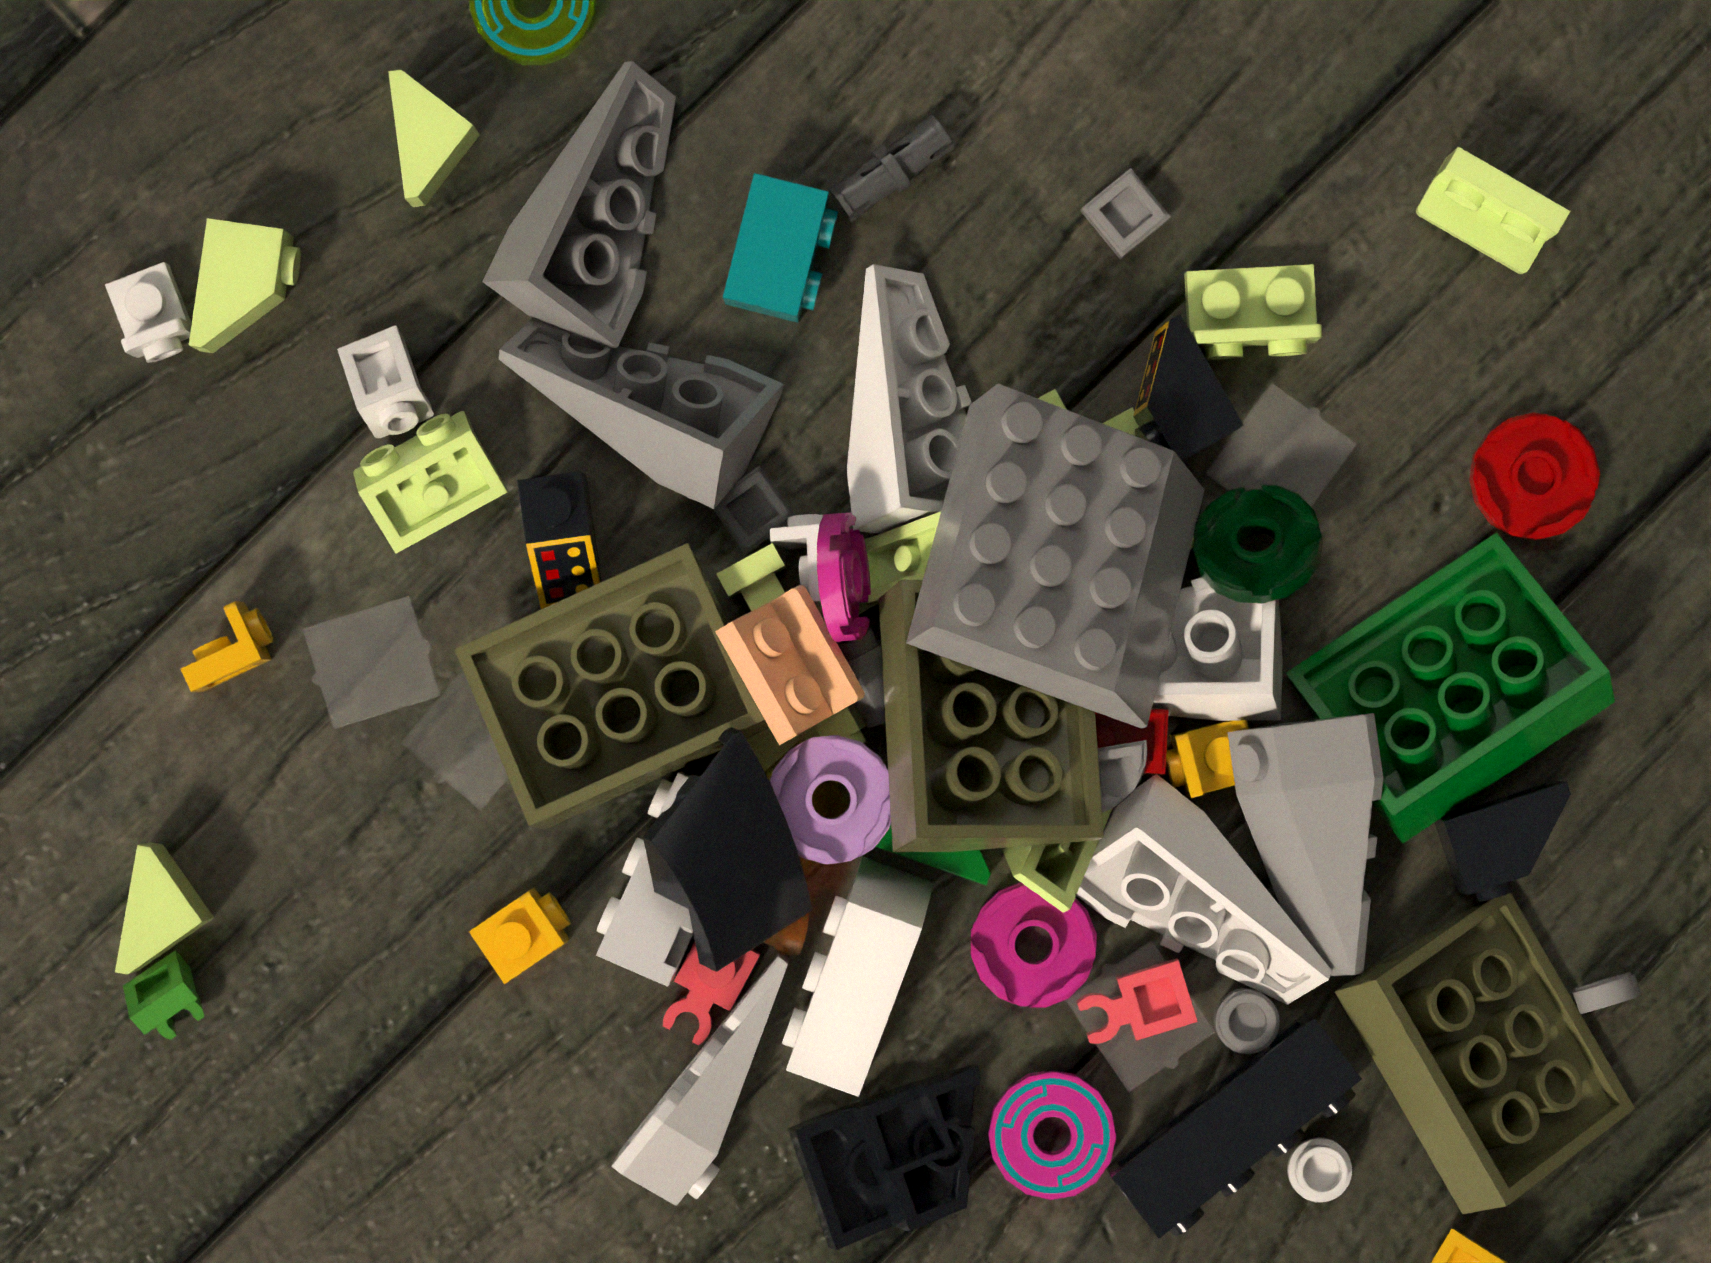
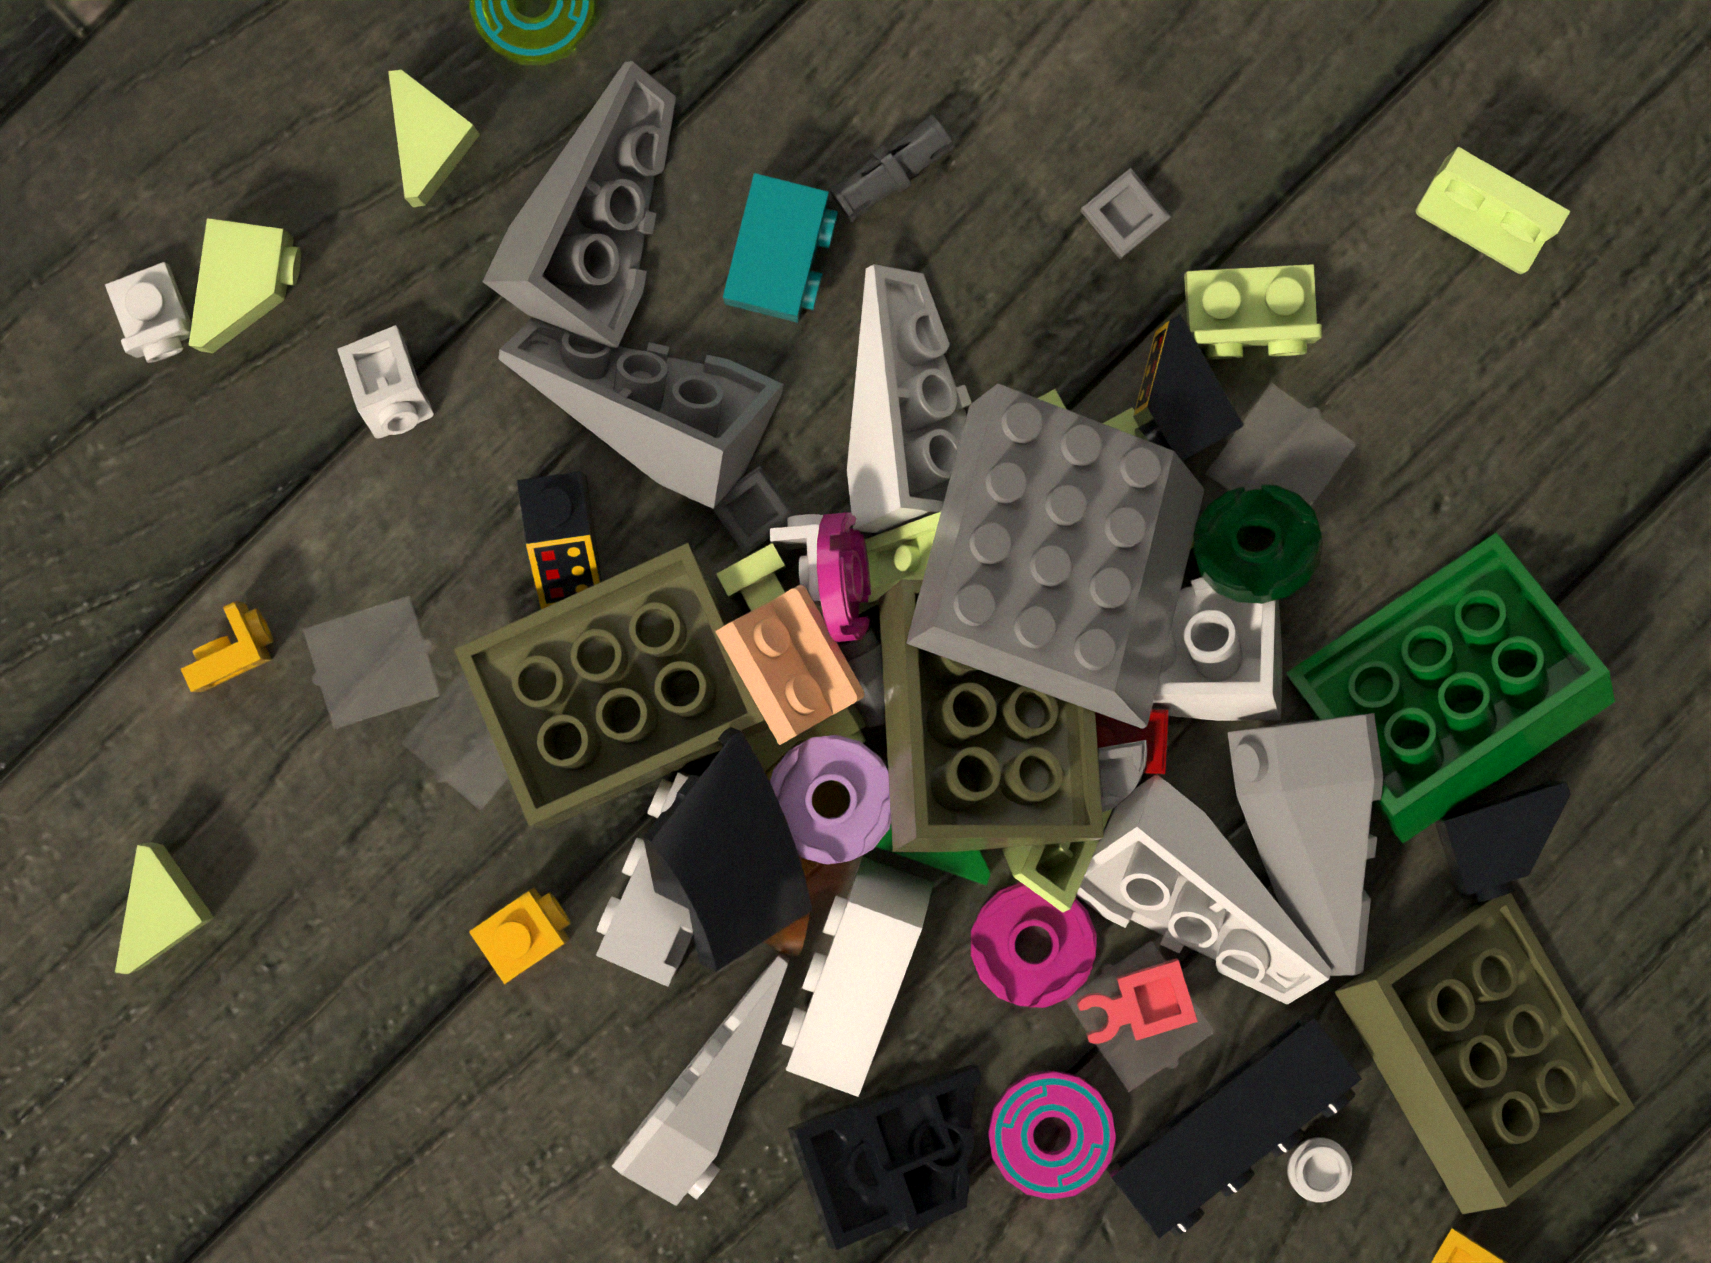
bright green tile [123,950,204,1040] -> none
yellowish green bracket [353,411,507,554] -> none
coral plate [663,942,761,1046] -> none
yellow bracket [1166,720,1249,798] -> none
light grey tile [1214,988,1280,1054] -> none
red tile [1469,412,1600,540] -> none
light grey tile [1573,972,1642,1014] -> none

